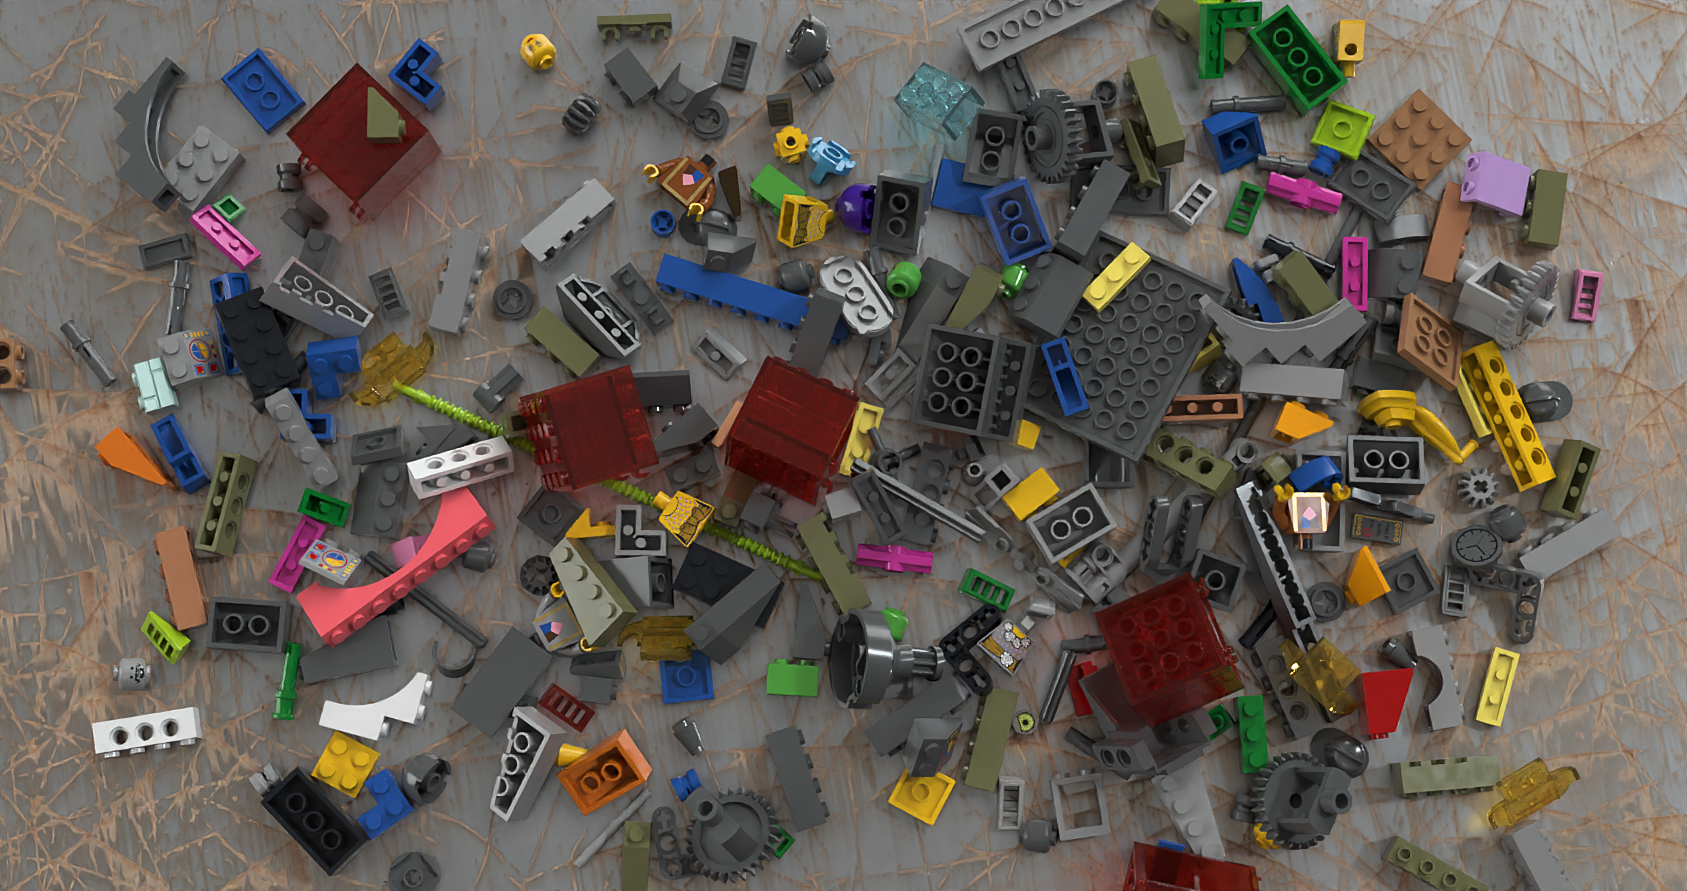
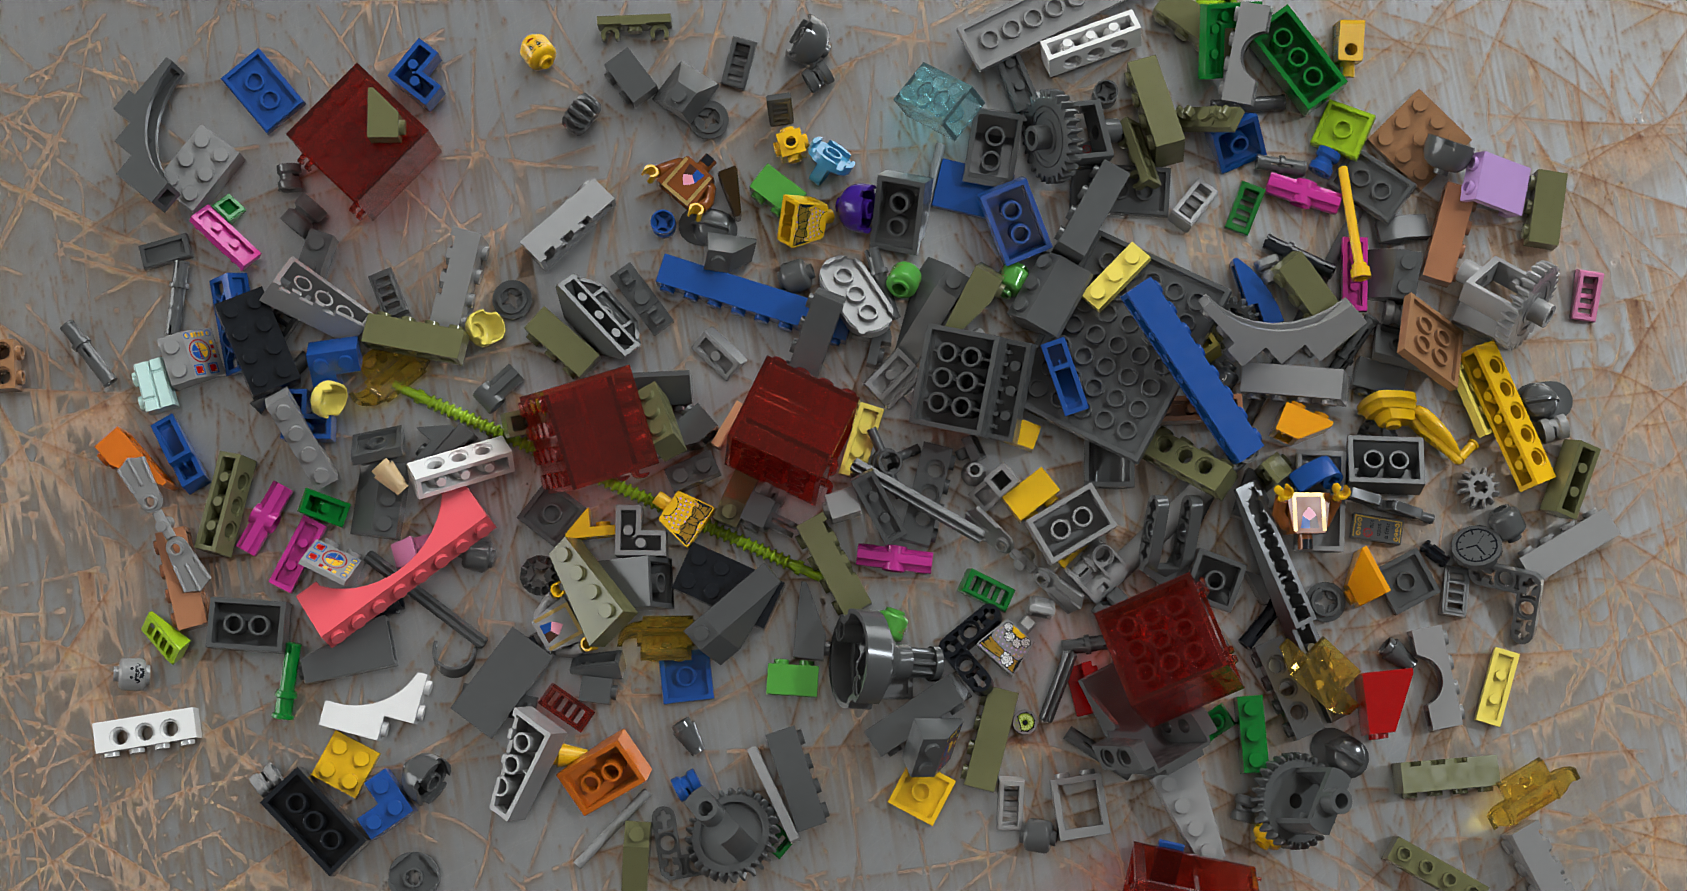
none -> light grey piece [117,456,212,593]
none -> dark pink piece [236,481,294,557]
none -> light yellow hair [310,380,348,419]
none -> olive brick [361,311,470,366]
none -> tan cone [371,458,409,495]
none -> light yellow hair [465,309,506,347]
none -> olive brick [633,381,687,462]
none -> light grey tile [747,746,801,844]
none -> white brick [1040,9,1142,77]
none -> blue brick [1120,277,1264,465]
none -> olive plate [1175,105,1245,132]
none -> light grey arch [1219,1,1273,107]
none -> yellow piece [1338,166,1371,282]
none -> black piece [1420,540,1451,567]
none -> dark grey cylinder [1423,133,1475,176]
none -> light grey wheel [1537,414,1570,444]

